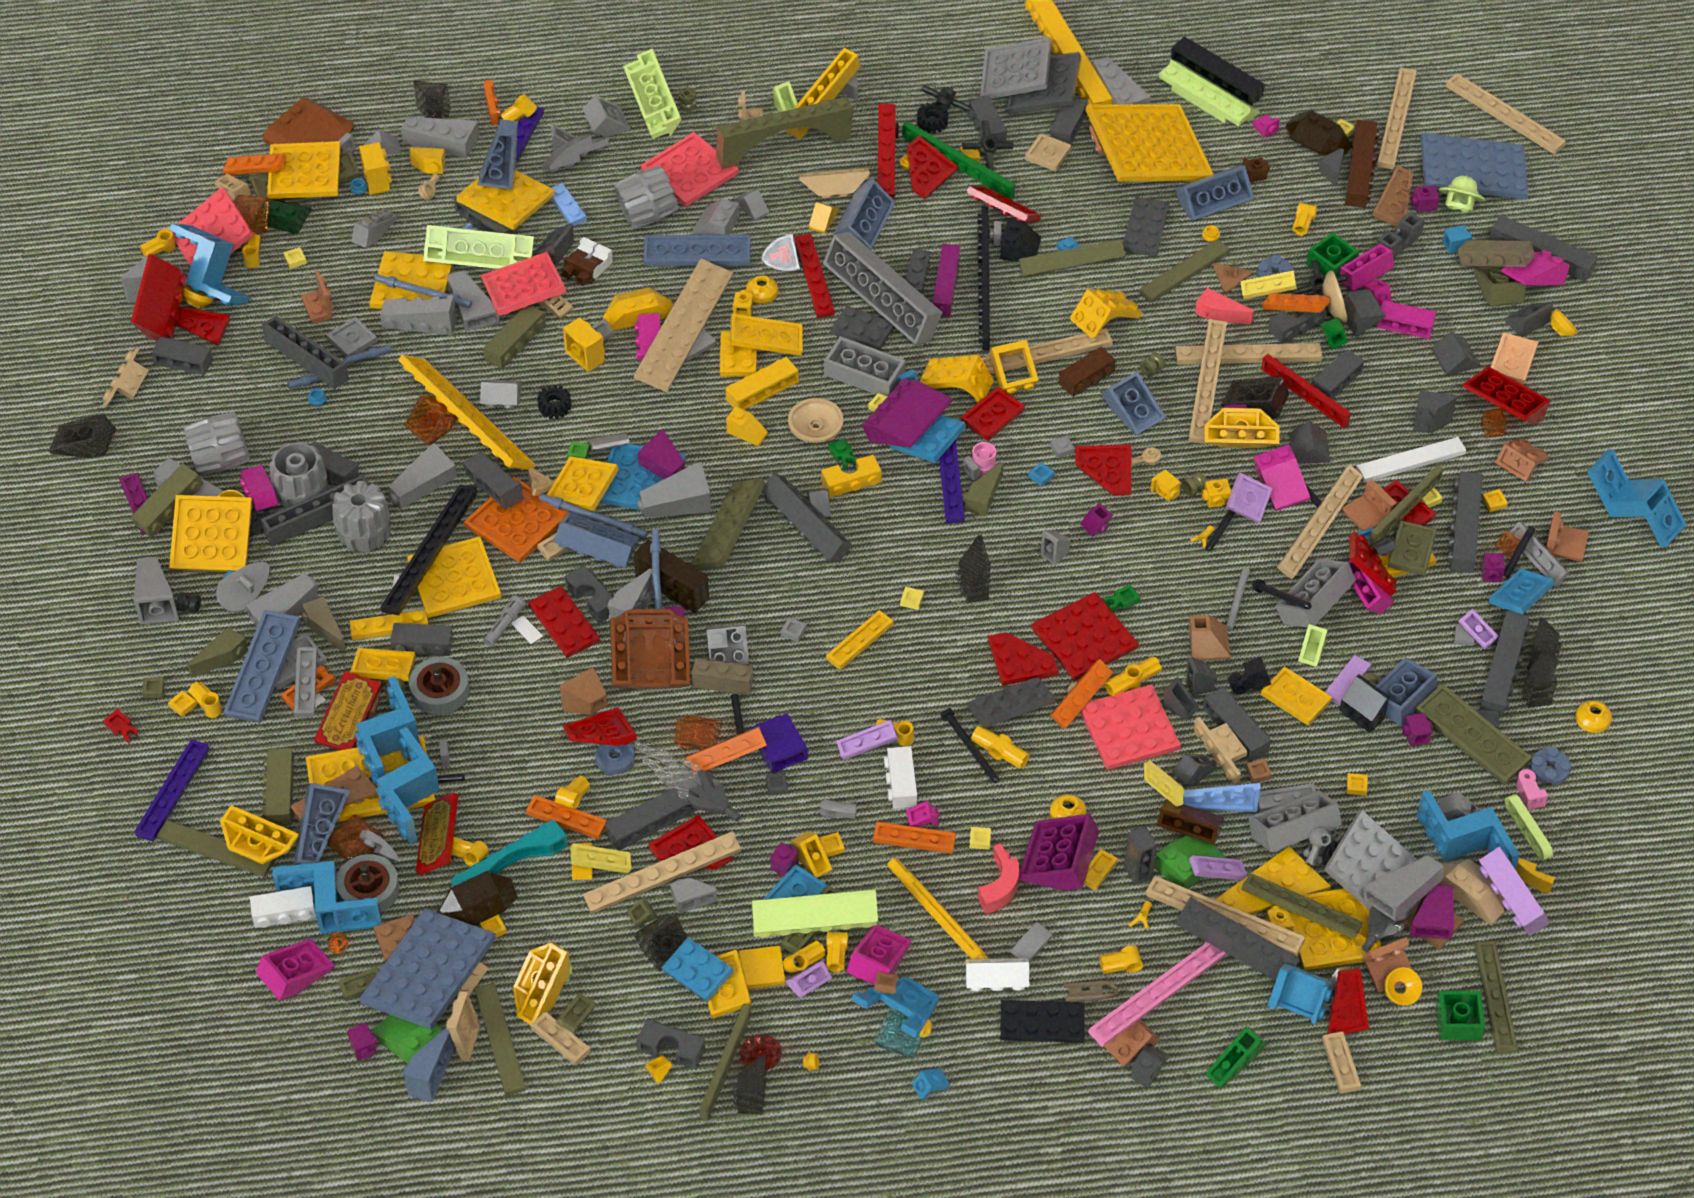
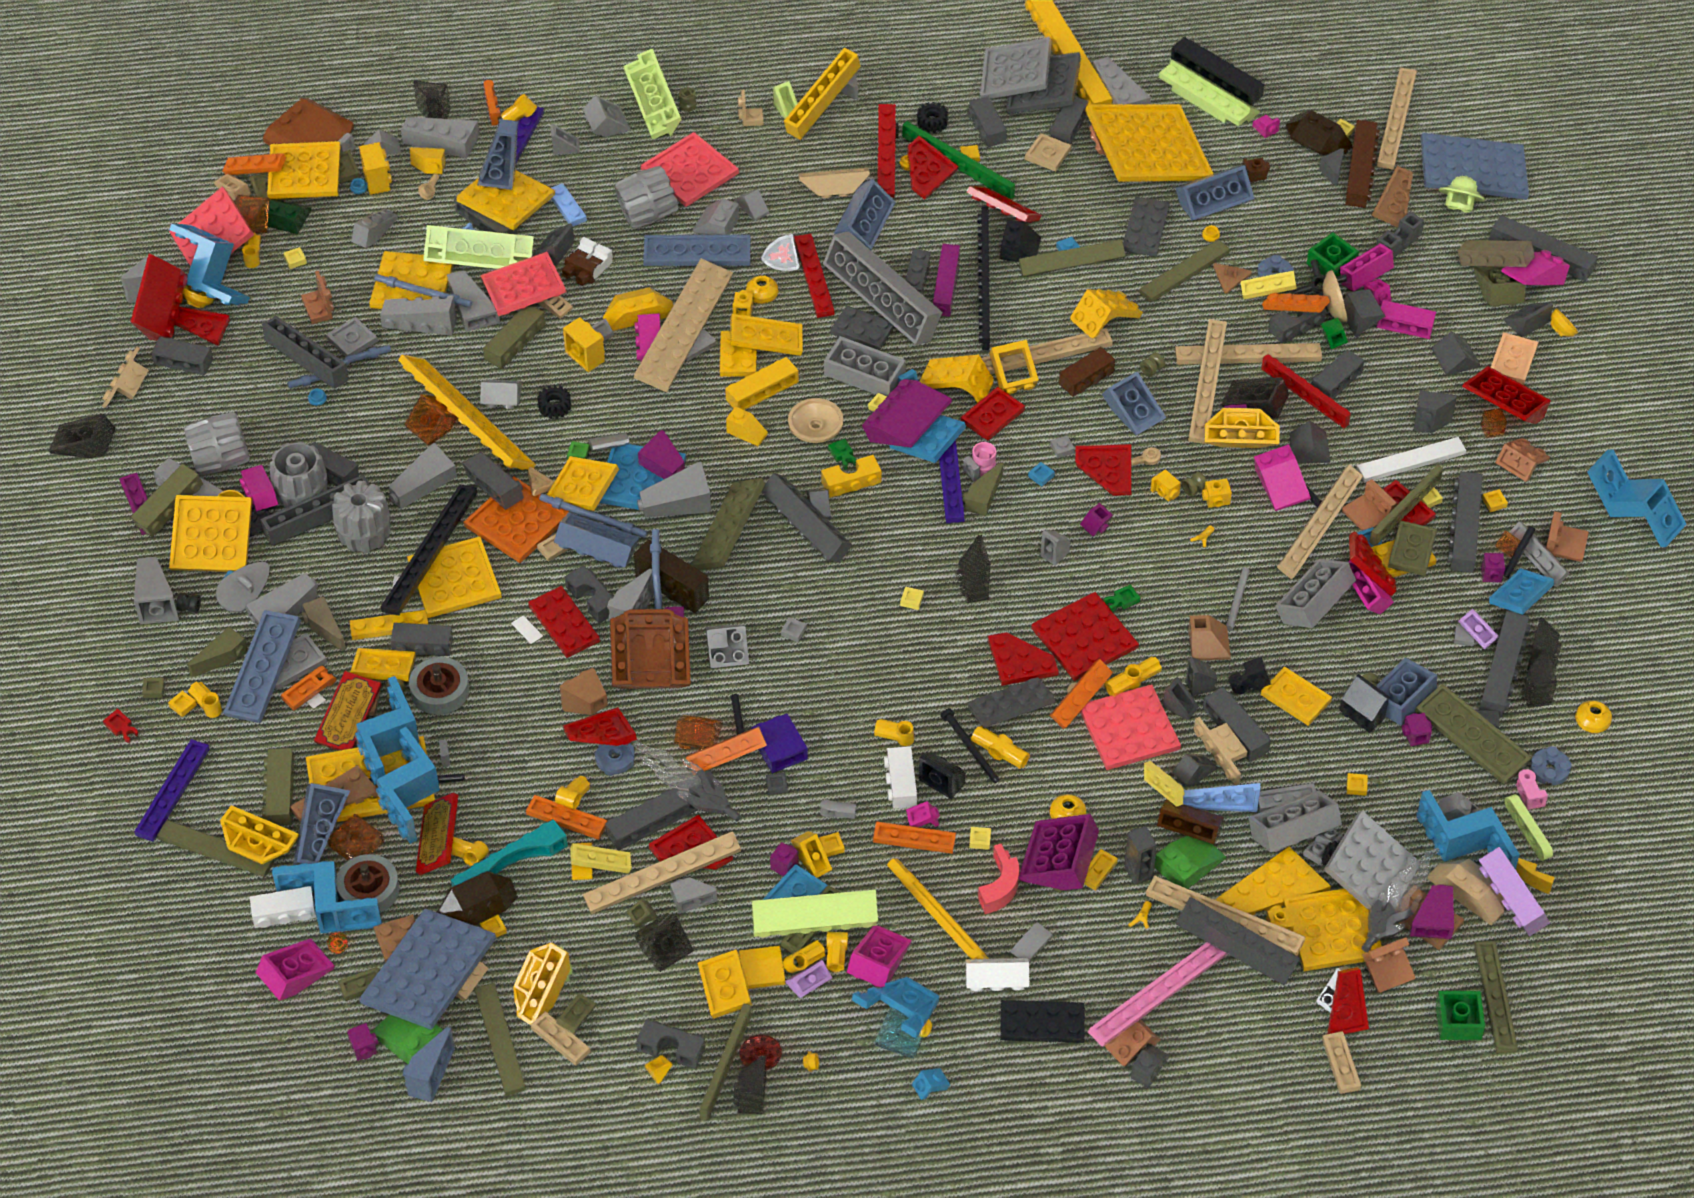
yellow piece [139,229,176,257] -> none
light grey plate [294,647,317,717] -> none
light grey slope [359,830,399,861] -> none
tan plate [447,992,481,1062] -> none
light grey pin [483,595,526,647] -> none
light grey slope [542,135,609,172] -> none
dark azure plate [662,937,734,1003] -> none
dark tan brick [692,658,754,695] -> none
olive arch [716,97,853,169] -> none
yellow slope [809,202,839,234] -> none
yellow plate [826,610,893,670] -> none
lavender tile [836,720,898,760] -> none
medium nougat plate [874,972,898,994] -> none
pearl dark grey bar [921,84,970,112] -> none
pearl dark grey bar [962,120,1014,171] -> none
light grey plate [990,221,1001,246] -> none
dark tan piece [1064,981,1119,1002] -> none
yellow piece [1099,945,1143,974] -> none
lavender tile [1189,855,1247,880] -> none
coral slope [1195,288,1254,324] -> none
black bar [1205,509,1236,552] -> none
green slope [1205,1026,1268,1088] -> none
lavender plate [1226,473,1273,523] -> none
olive tile [1242,873,1364,939] -> none
medium nougat plate [1246,759,1272,783] -> none
black bar [1252,579,1312,610] -> none
dark azure panel [1268,963,1333,1025] -> none
yellow piece [1292,202,1317,236] -> none
yellowish green slope [1298,624,1328,667] -> none
light grey bar [1305,827,1331,866] -> none
lavender tile [1325,655,1371,706] -> none
light grey slope [1363,856,1444,921] -> none
dark grey plate [1371,537,1396,556] -> none
yellow piece [1384,967,1422,1006] -> none
magenta brick [1411,185,1439,212] -> none
dark azure brick [1442,225,1472,254] -> none
tan plate [1445,73,1566,154] -> none
none -> black slope [919,753,966,799]

